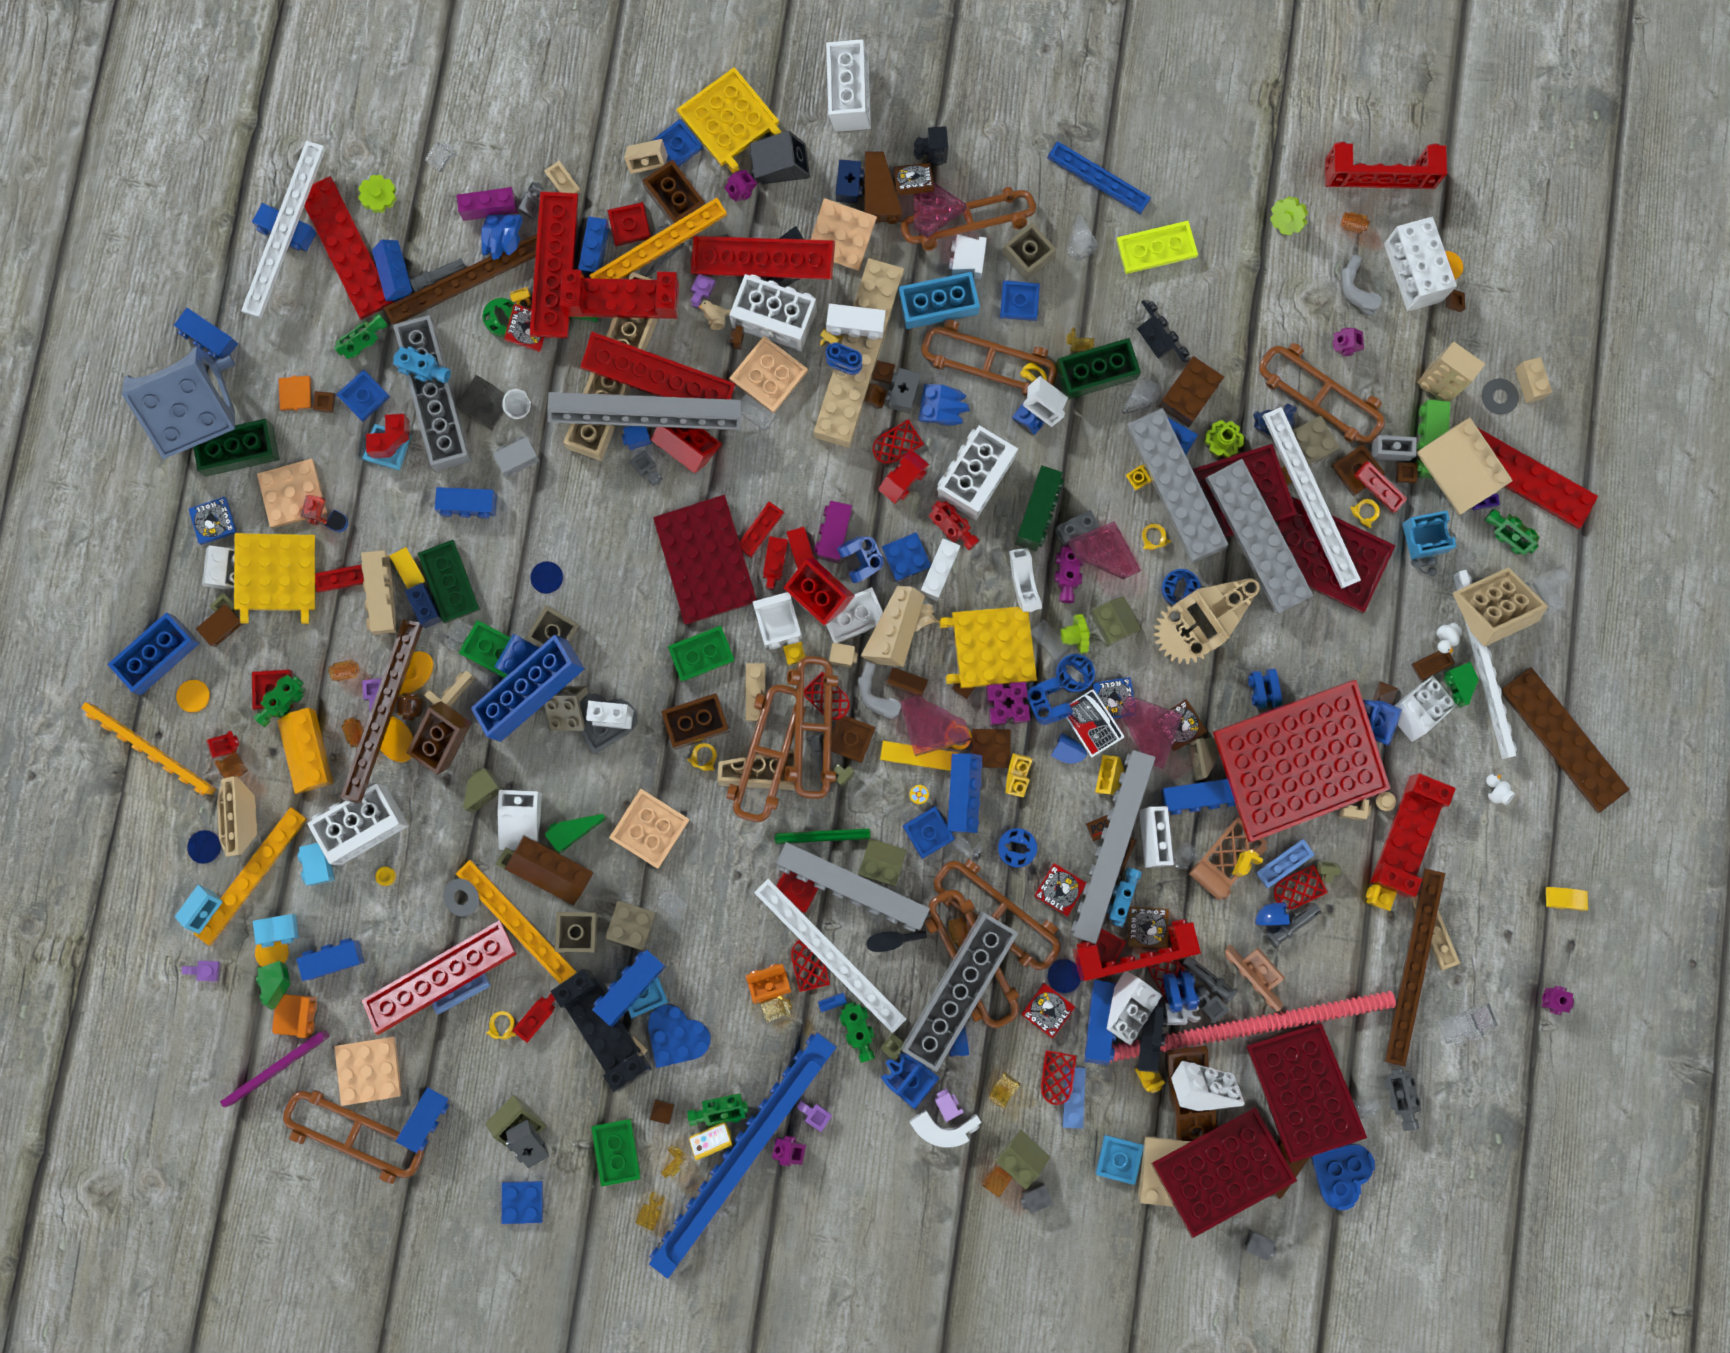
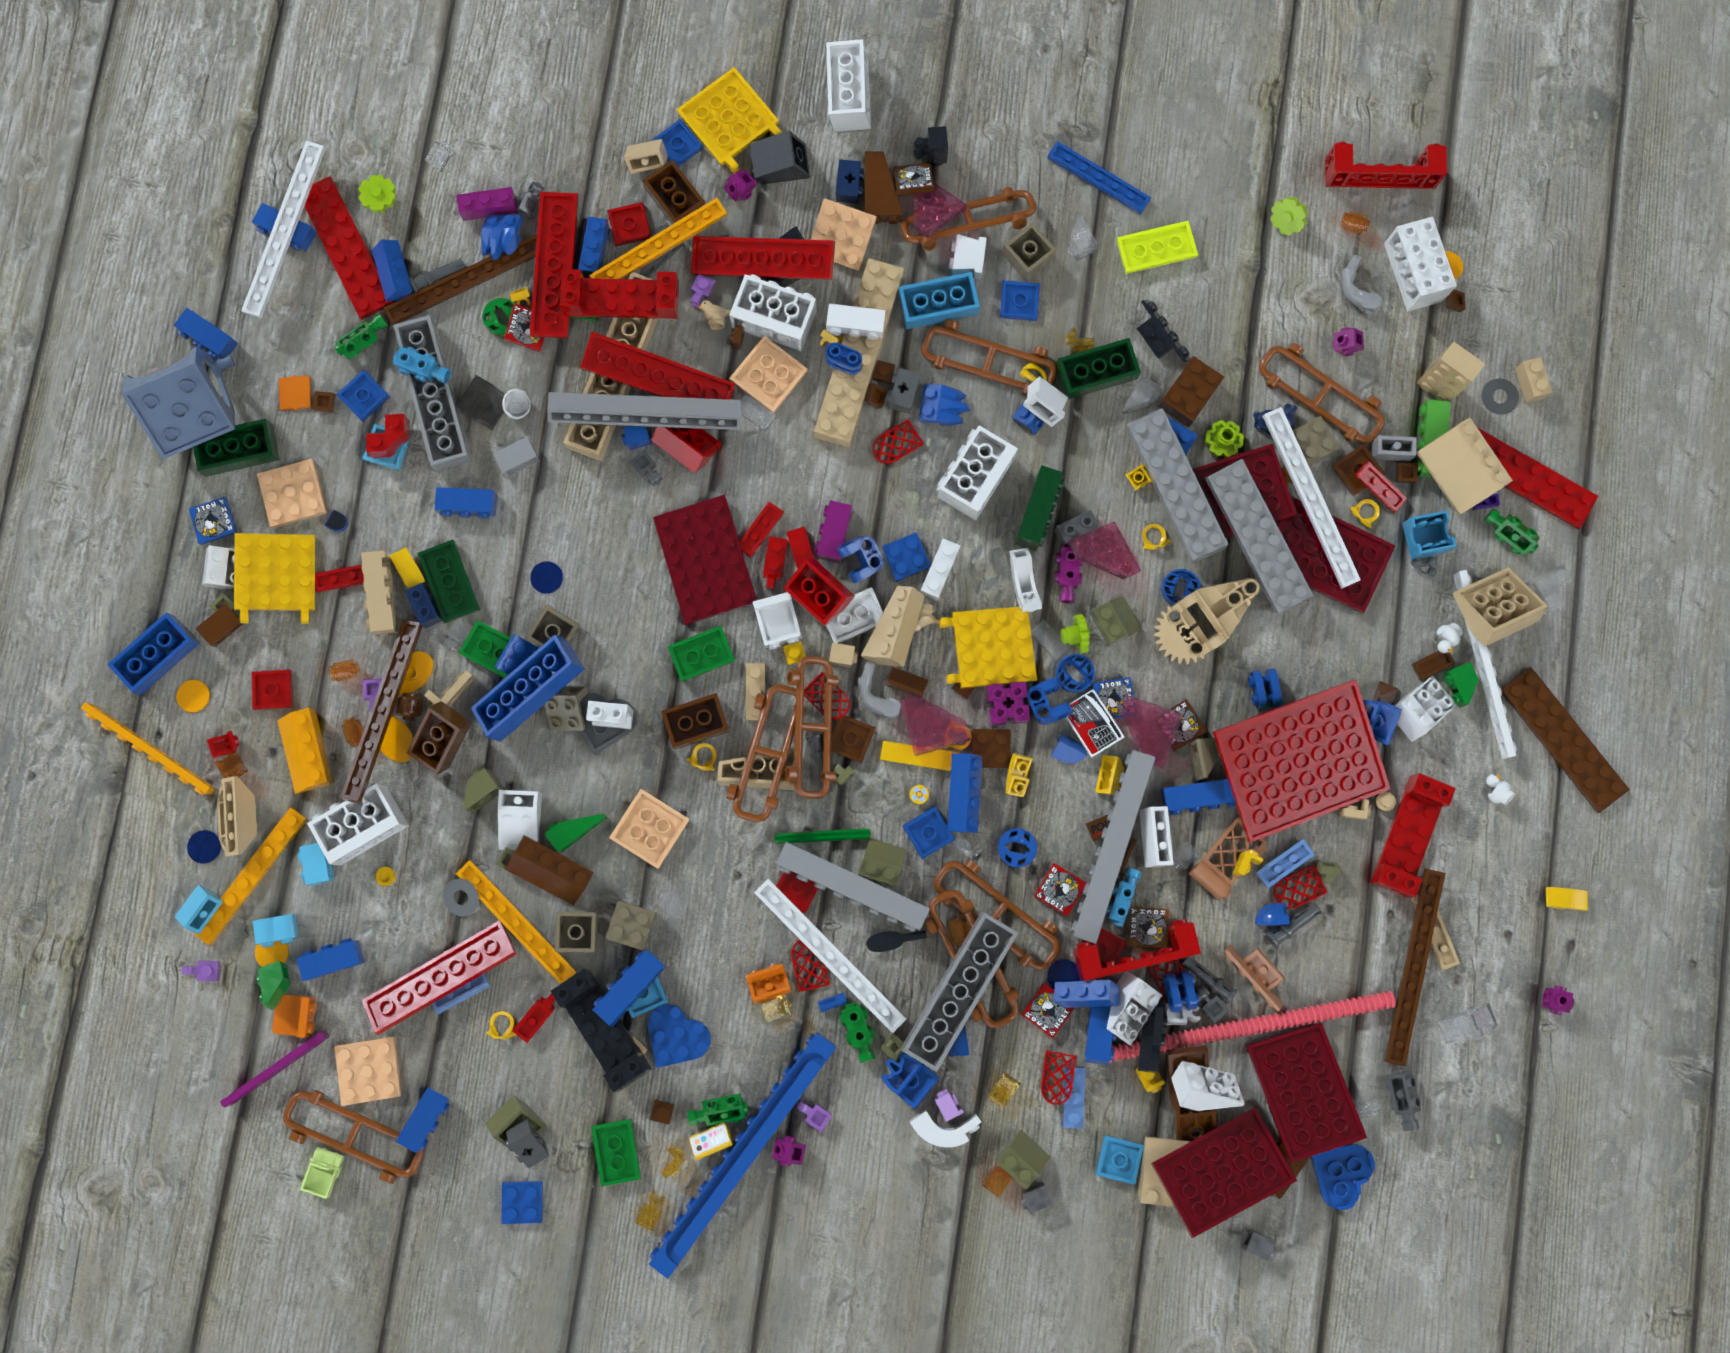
green brick [253,675,306,727] -> none
clear red bracket [300,495,327,526] -> none
tan plate [544,161,581,194] -> none
red brick [878,450,930,504] -> none
red brick [929,500,980,551] -> none
yellow bracket [1366,884,1396,911] -> none
none -> yellowish green piece [300,1147,344,1199]
none -> blue brick [1054,980,1119,1008]

